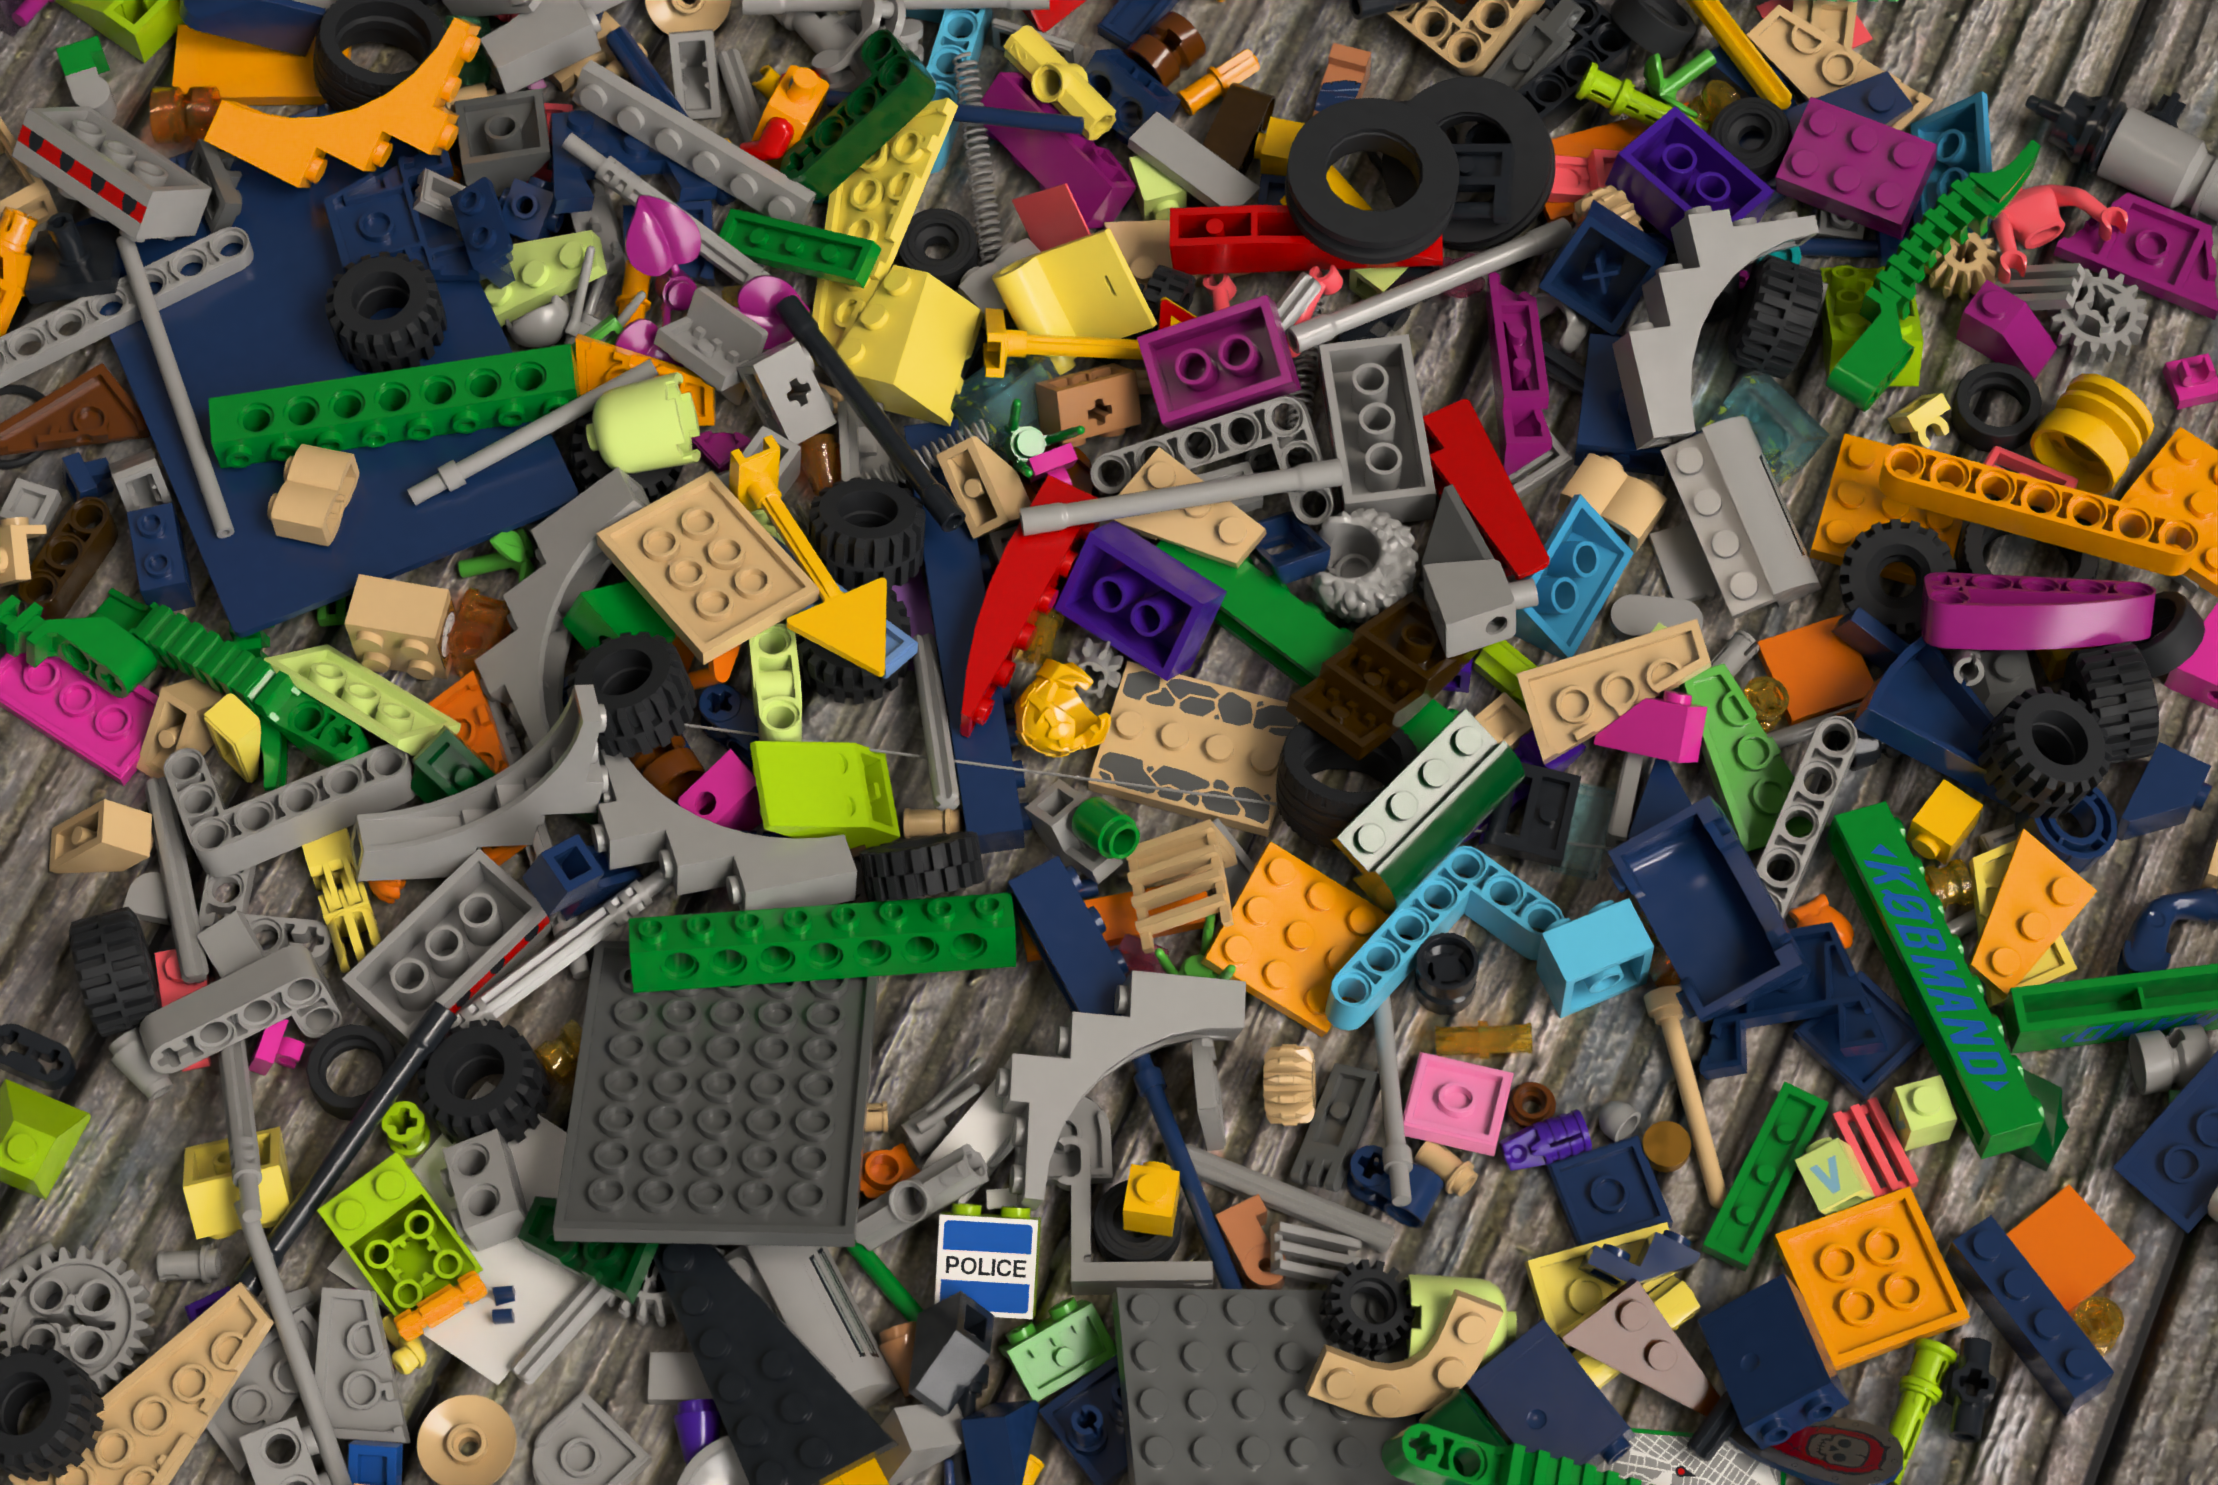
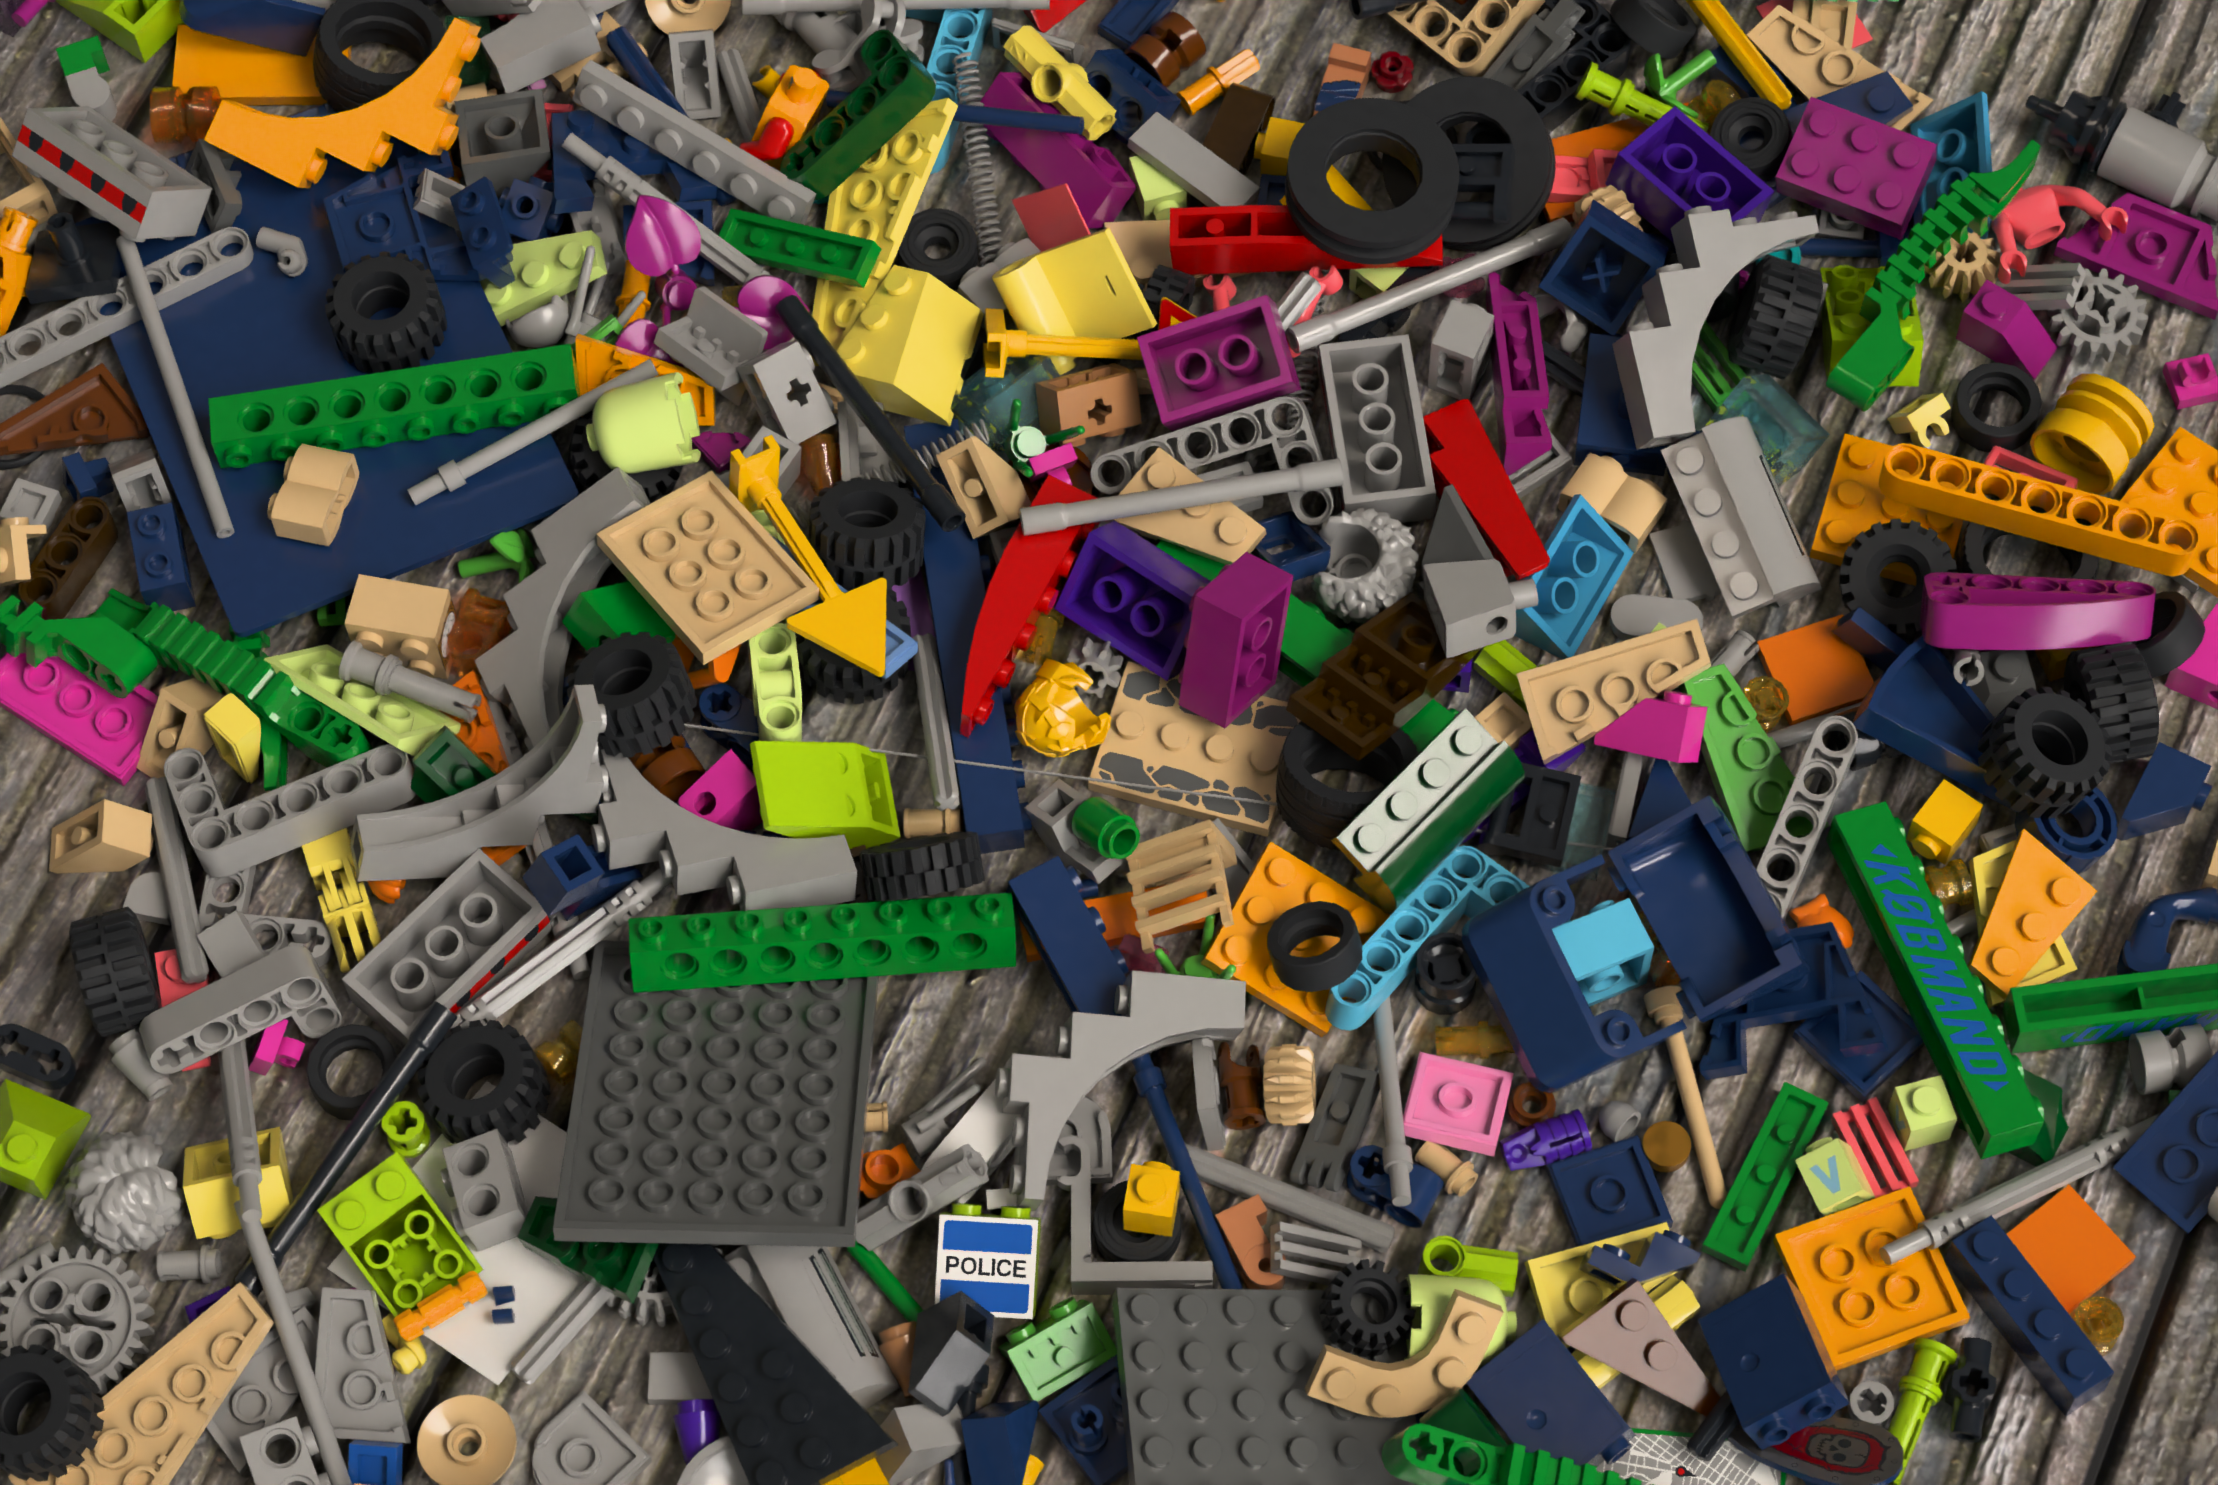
none -> light grey hair [64,1131,187,1254]
none -> light grey arm [256,226,308,277]
none -> light grey pin [338,640,481,723]
none -> magenta brick [1178,552,1293,729]
none -> reddish brown piece [1217,1041,1267,1130]
none -> black tyre [1267,901,1362,992]
none -> dark red plate [1371,51,1414,93]
none -> lime piece [1418,1236,1518,1297]
none -> light grey brick [1428,299,1494,401]
none -> dark blue windscreen [1462,854,1687,1093]
none -> bright green tile [1692,320,1755,415]
none -> light grey bush [1847,1381,1894,1427]
none -> light grey axle [1879,1112,2161,1265]

